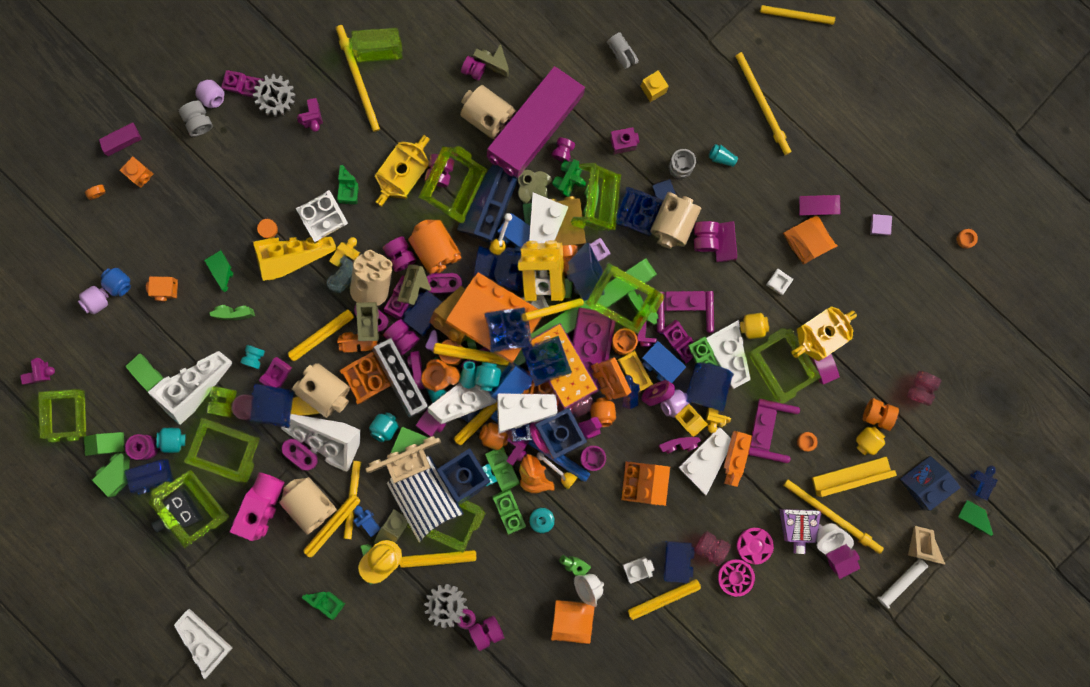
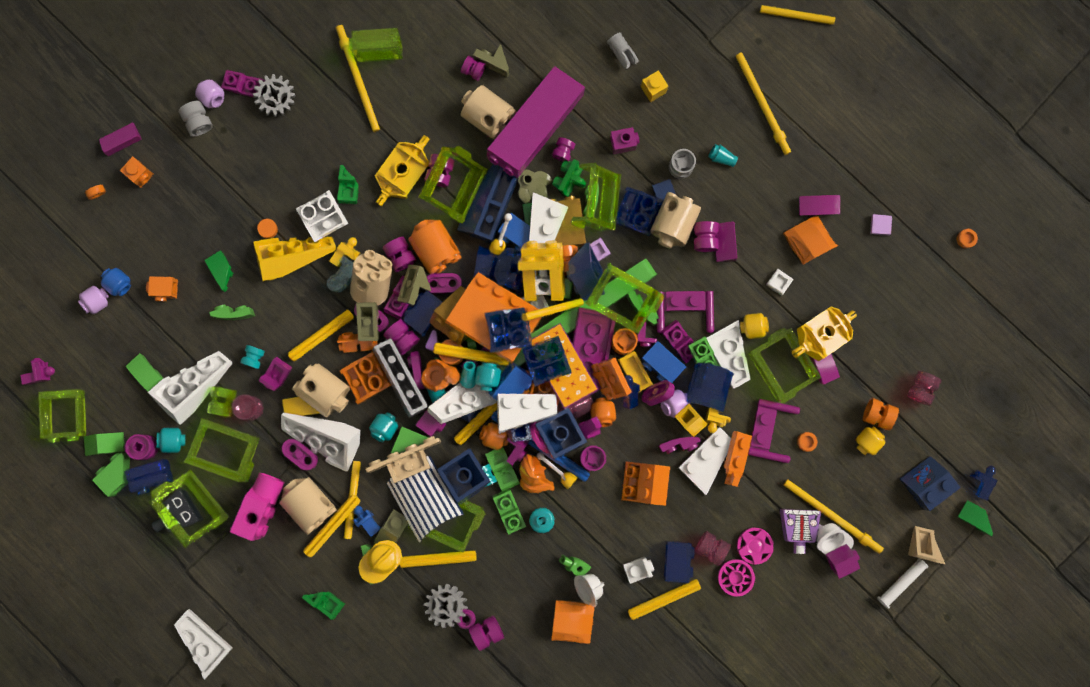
clear blue slope [249,384,293,428] -> none
magenta piece [297,98,323,132] -> none
yellow fence [812,457,897,497] -> none

